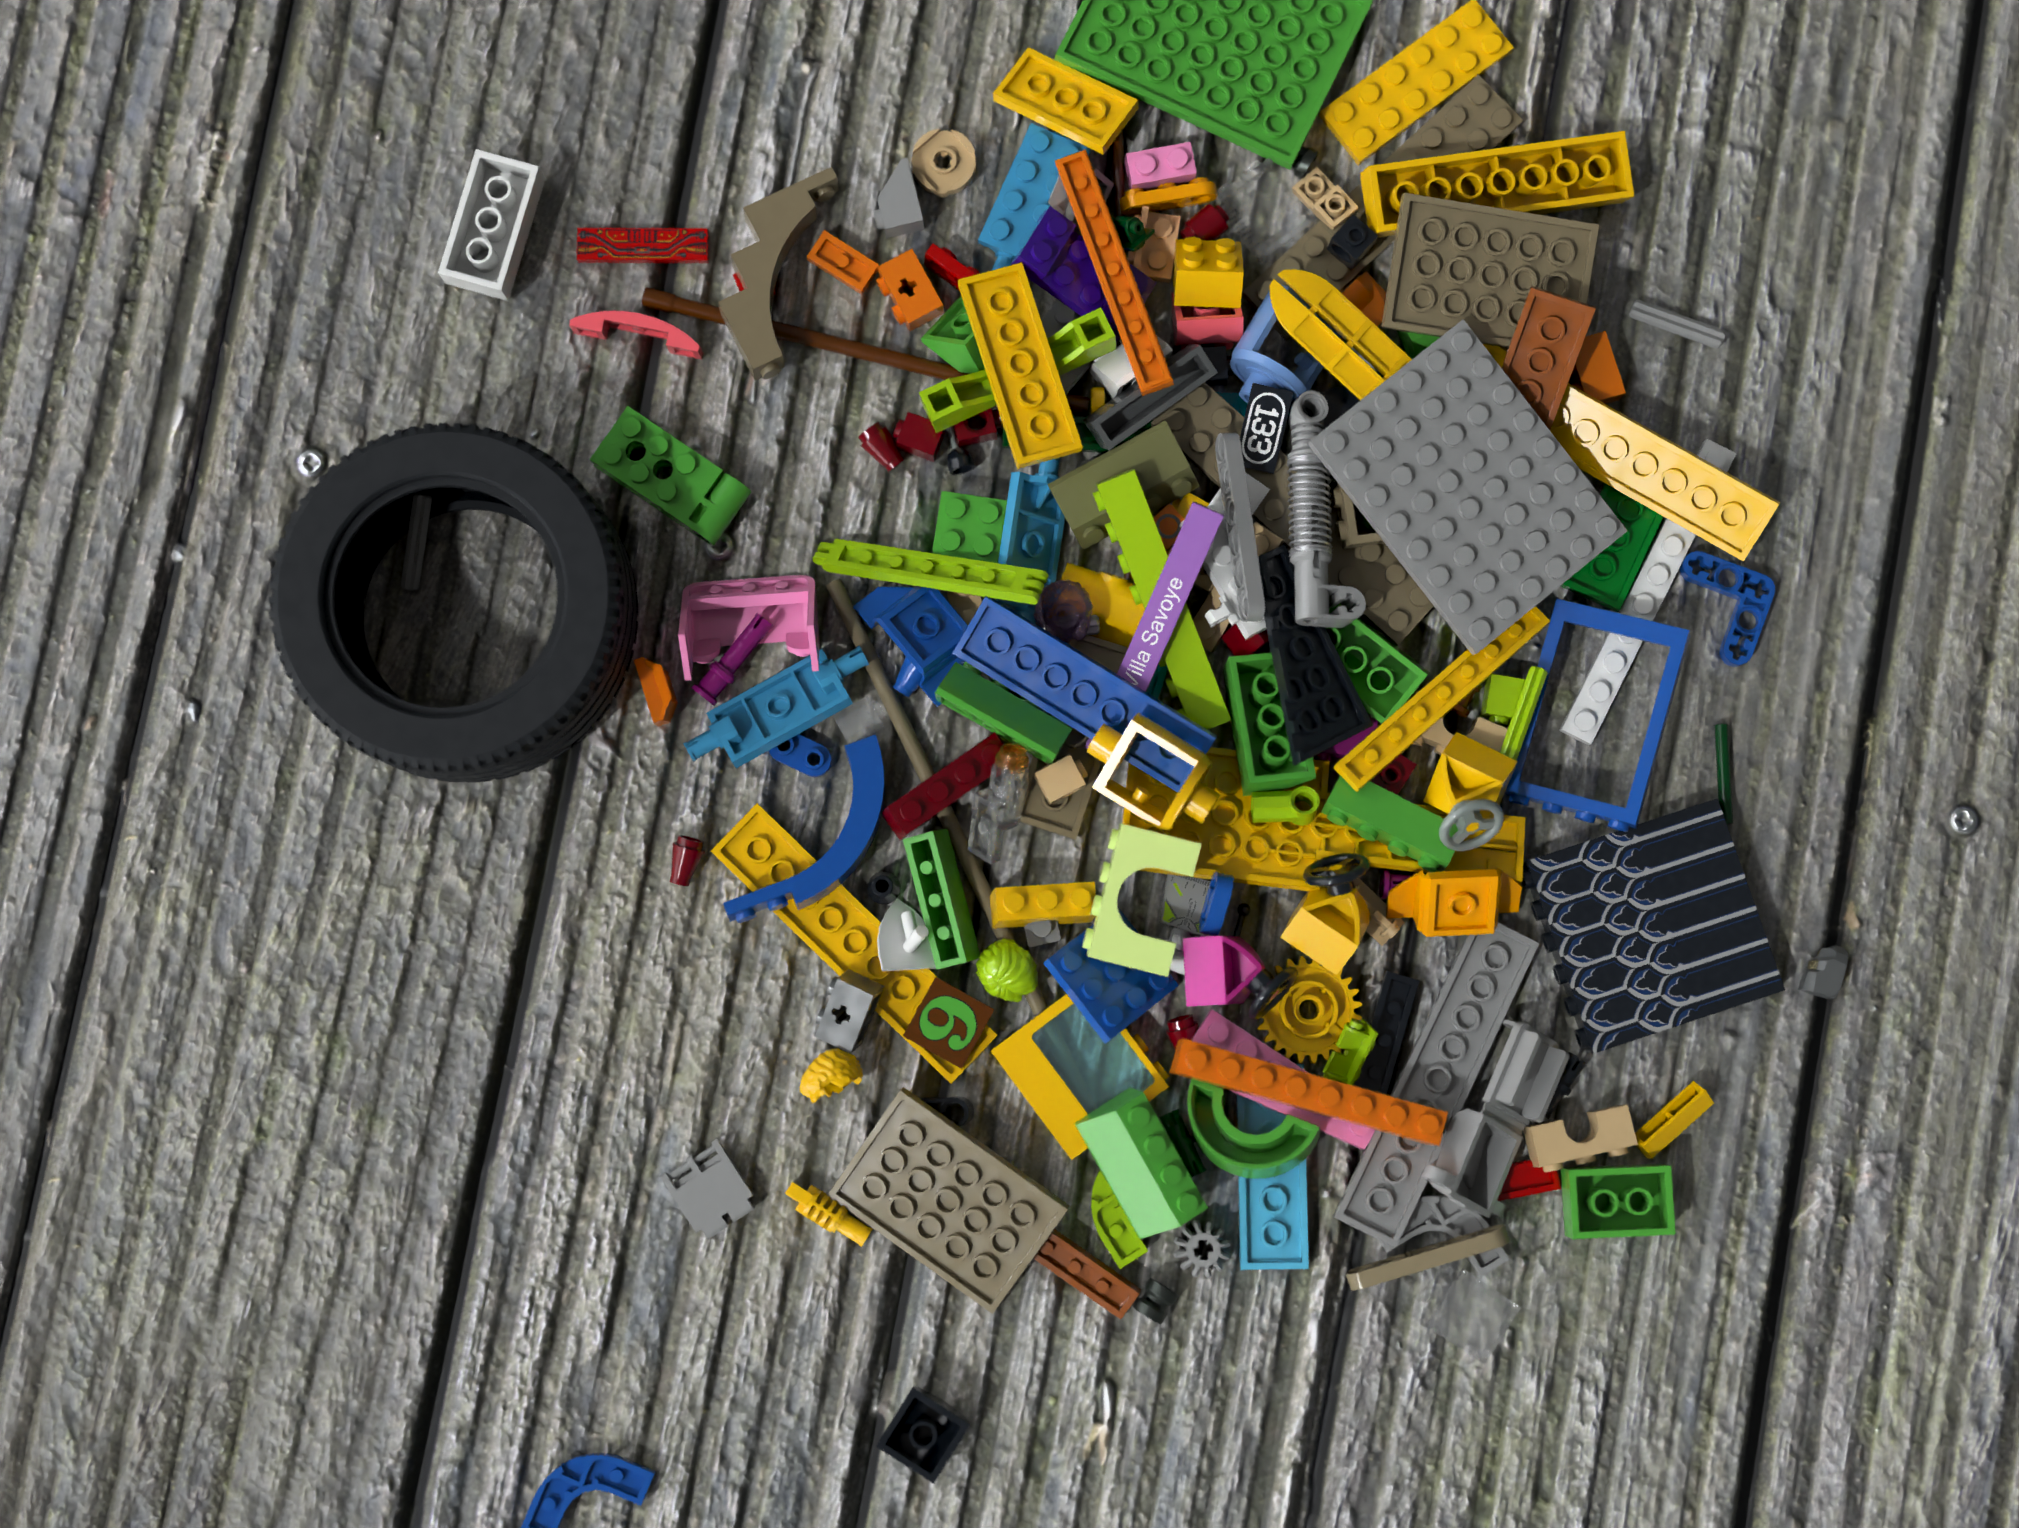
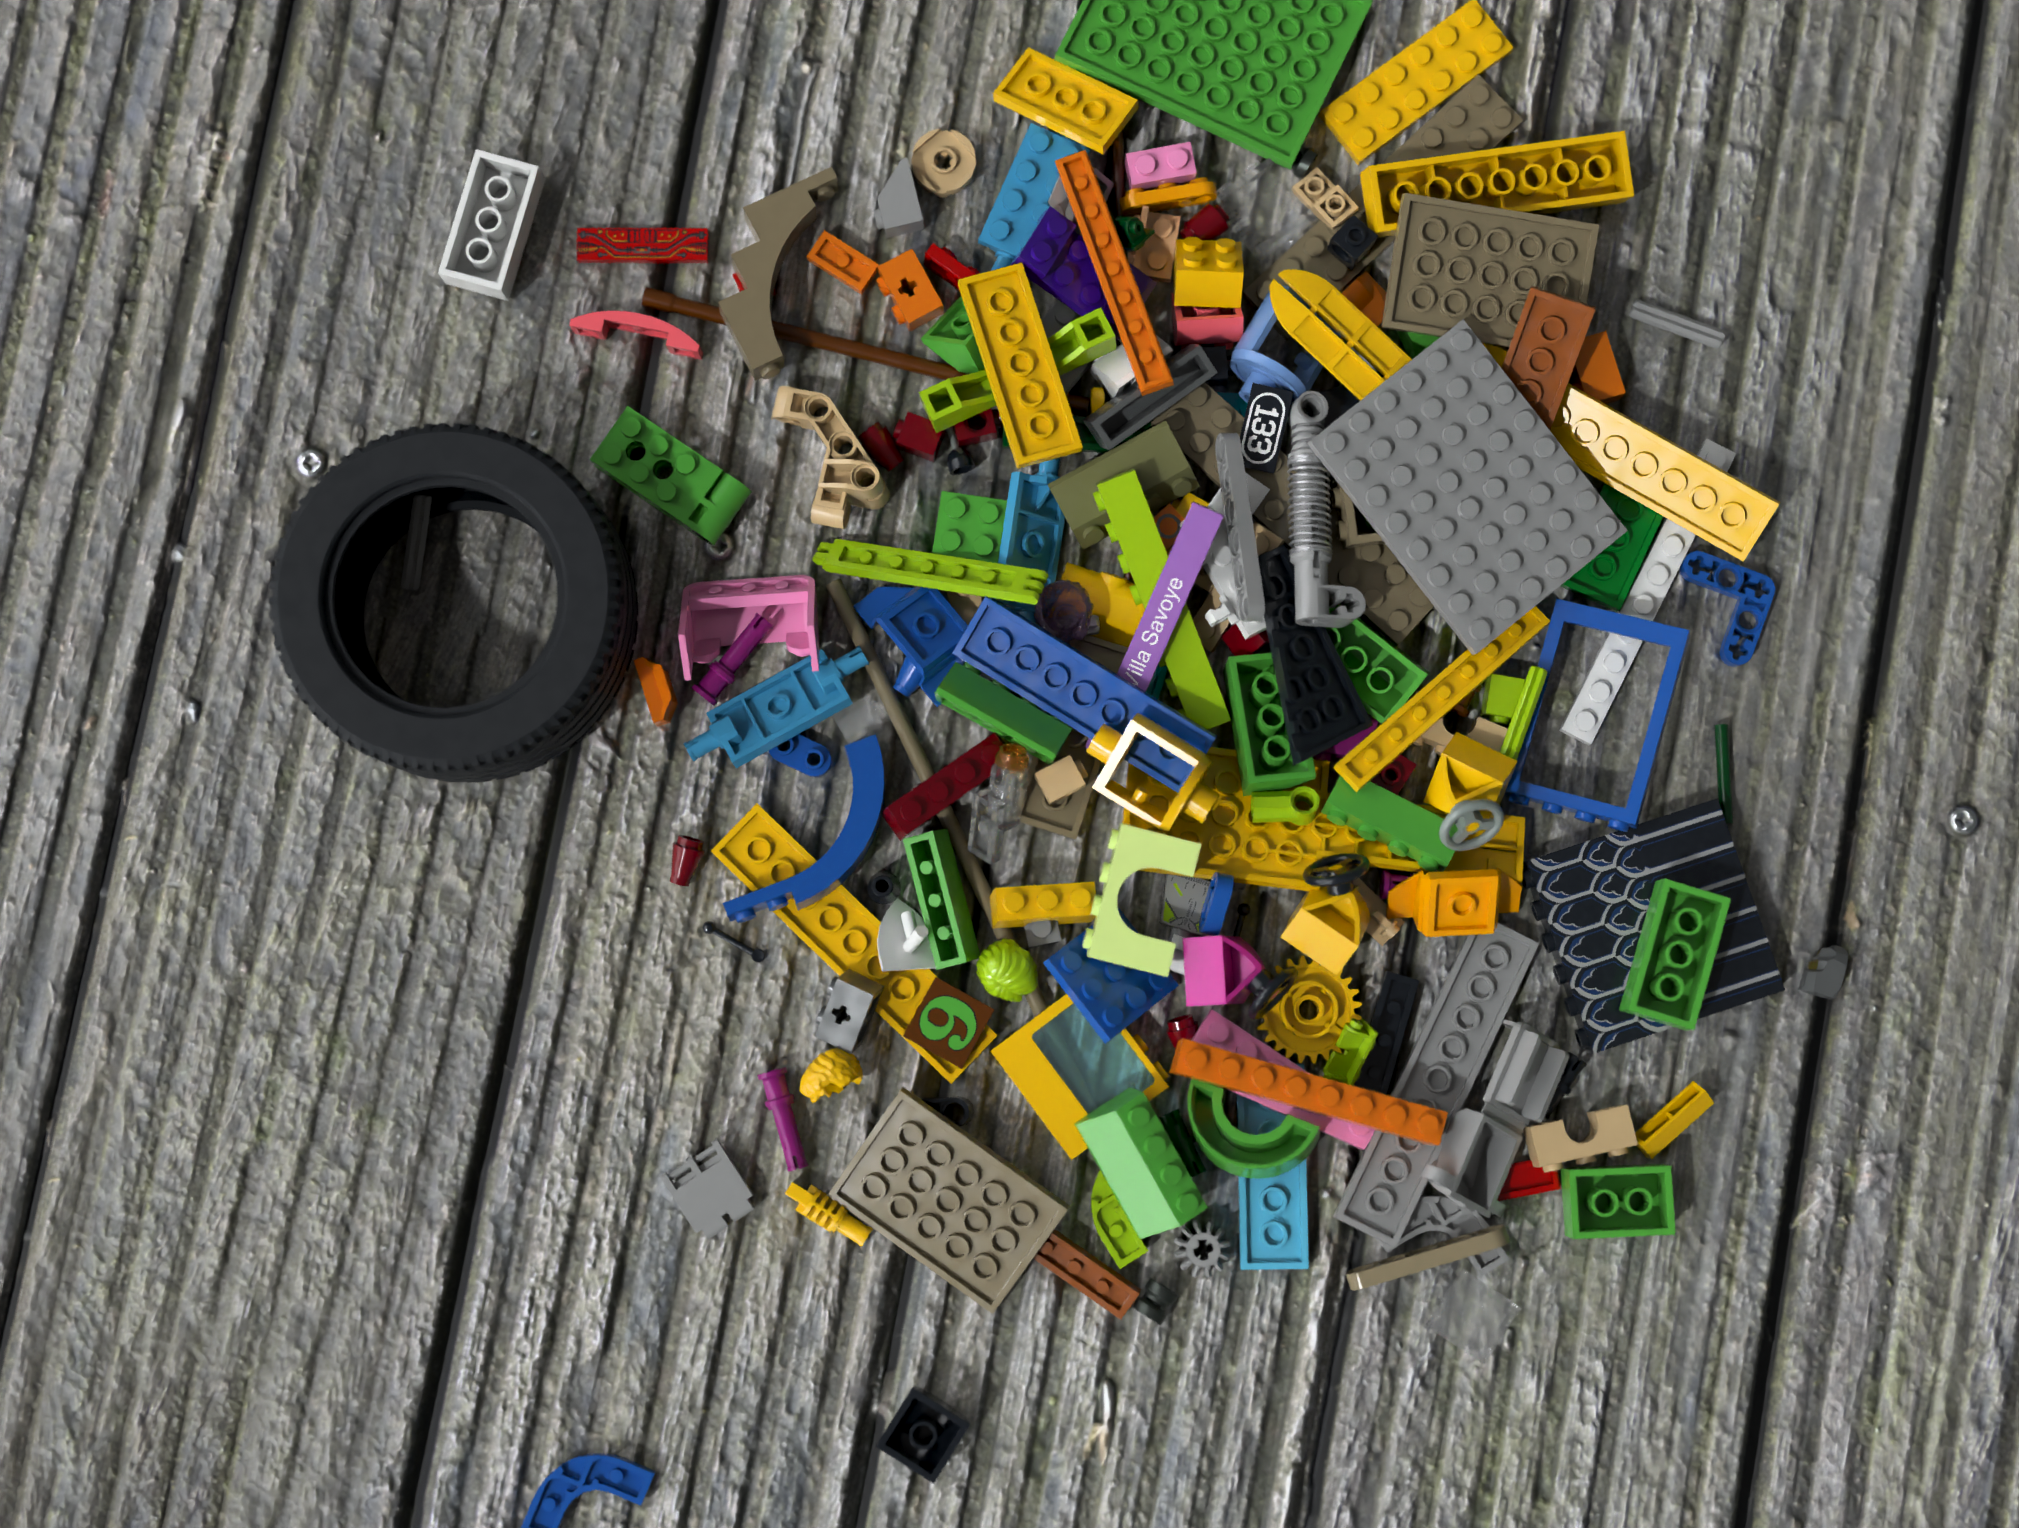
none -> black hinge [702,921,765,962]
none -> magenta pin [757,1067,809,1172]
none -> tan connector [771,386,890,529]
none -> bright green brick [1619,879,1731,1030]

